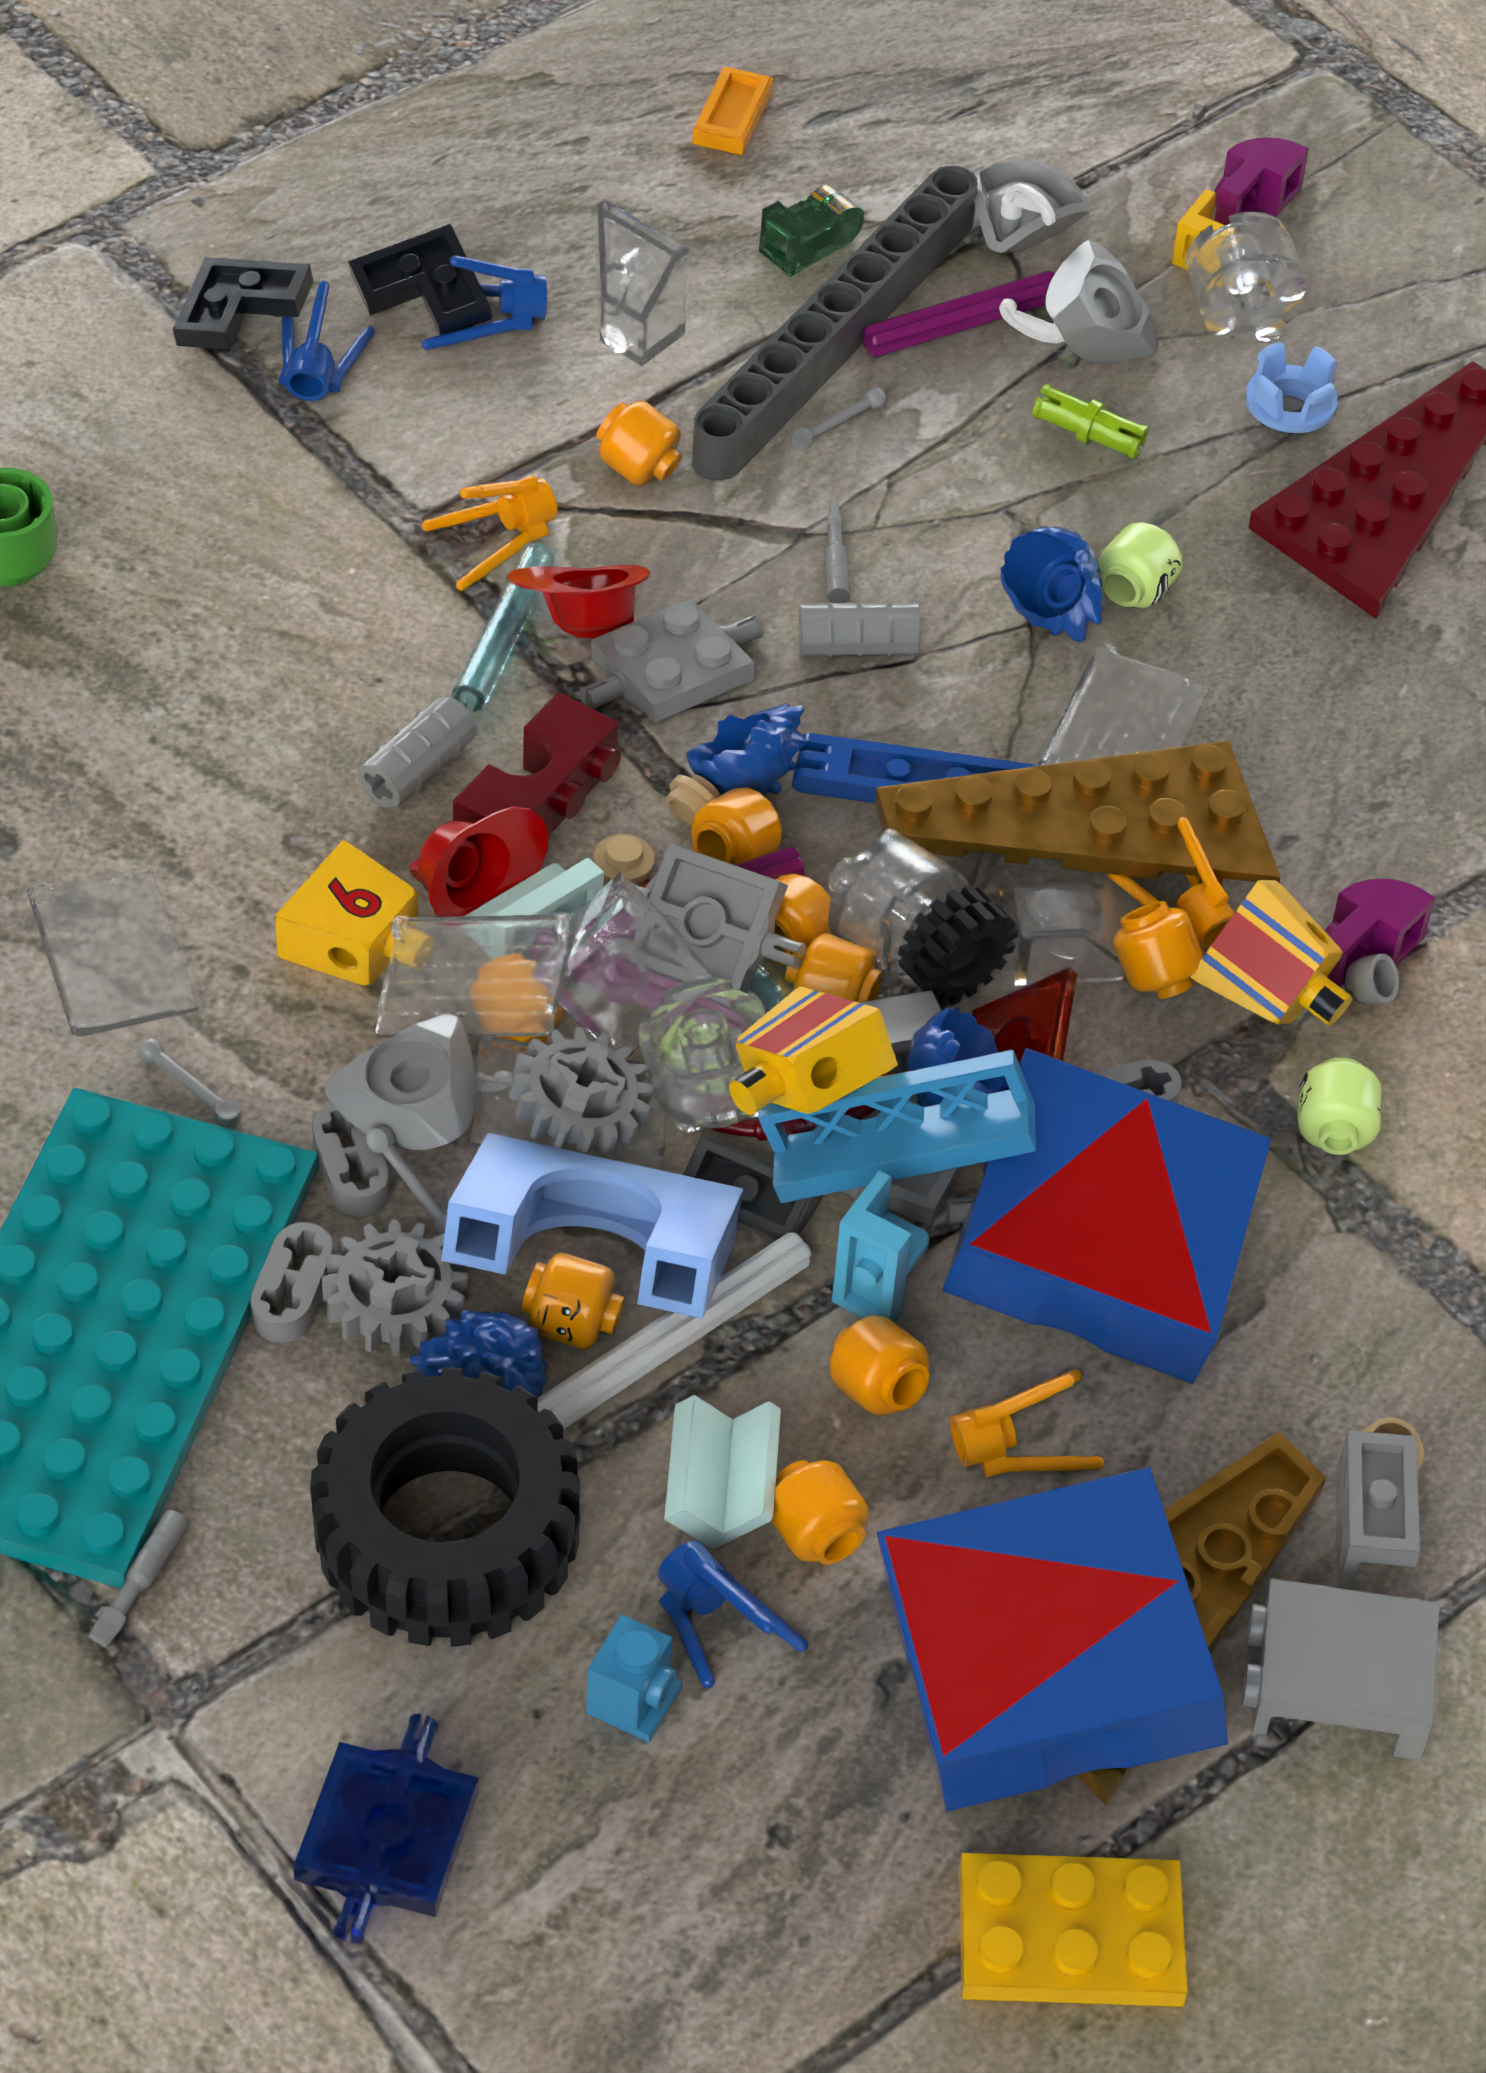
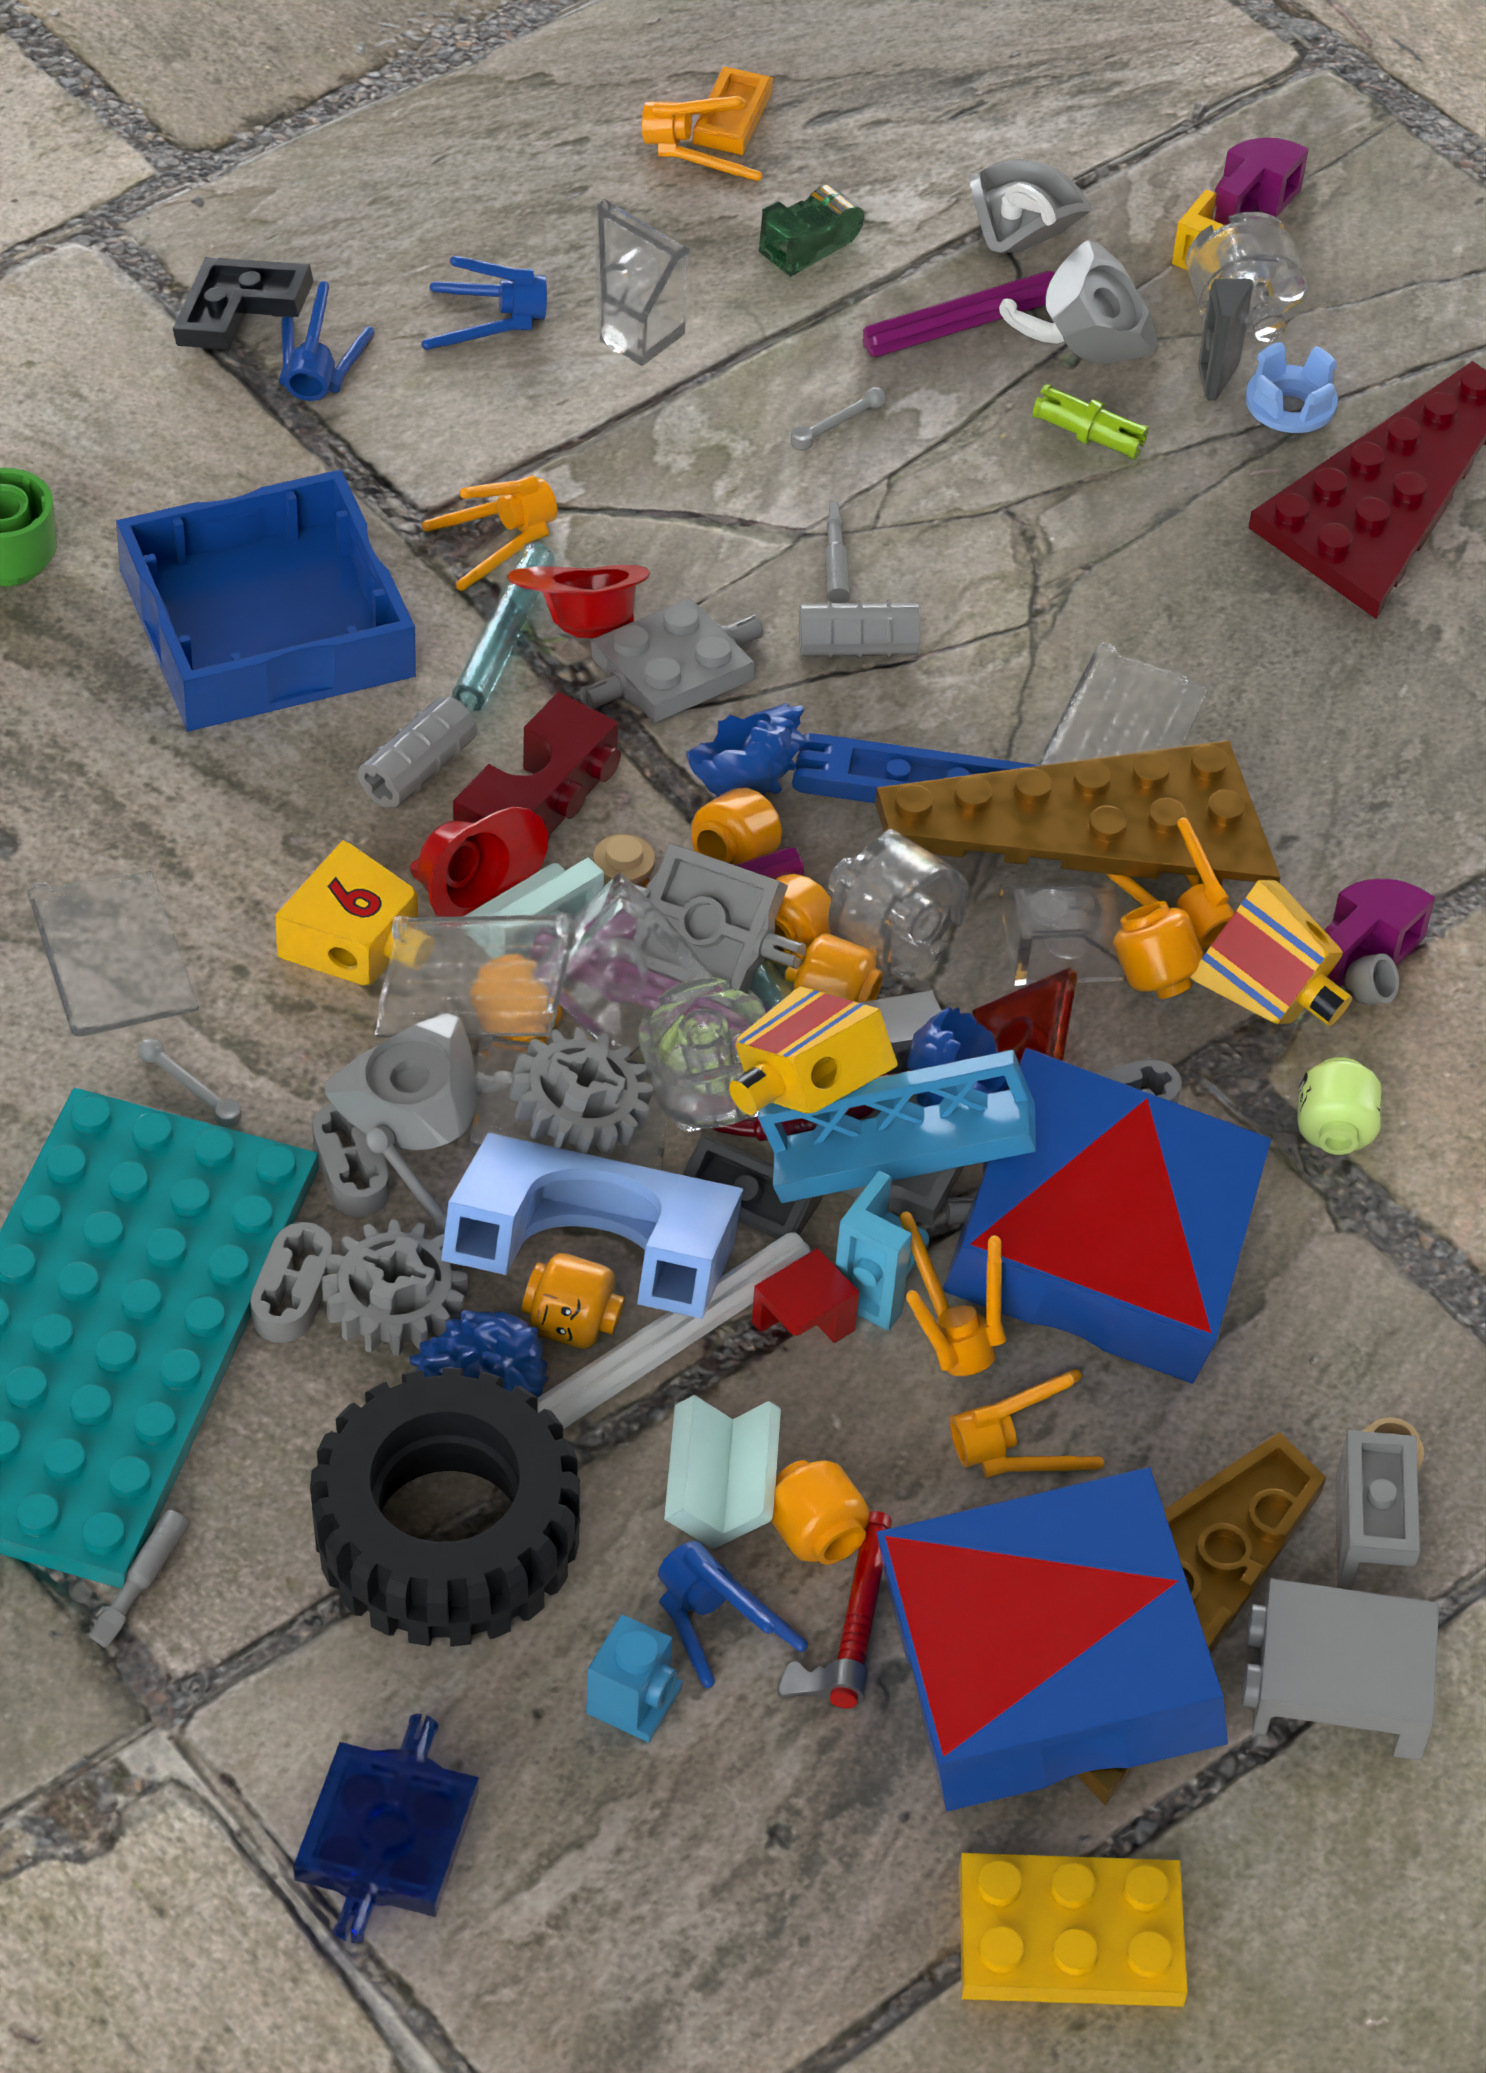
black plate [348,223,492,335] -> none
light orange head [596,400,683,486] -> none
tan plate [665,775,721,828] -> none
dark grey beam [692,166,978,481] -> none
light orange head [829,1315,929,1415] -> none
black tyre [898,886,1018,1006] -> none
blue hair [1000,526,1104,642] -> none
yellowish green head [1098,522,1183,608] -> none
none -> blue tile [116,469,416,732]
none -> light orange plant [642,96,762,181]
none -> red panel [751,1248,859,1343]
none -> red piece [777,1511,892,1709]
none -> light orange plant [900,1211,1007,1376]
none -> dark grey slope [1198,278,1254,401]

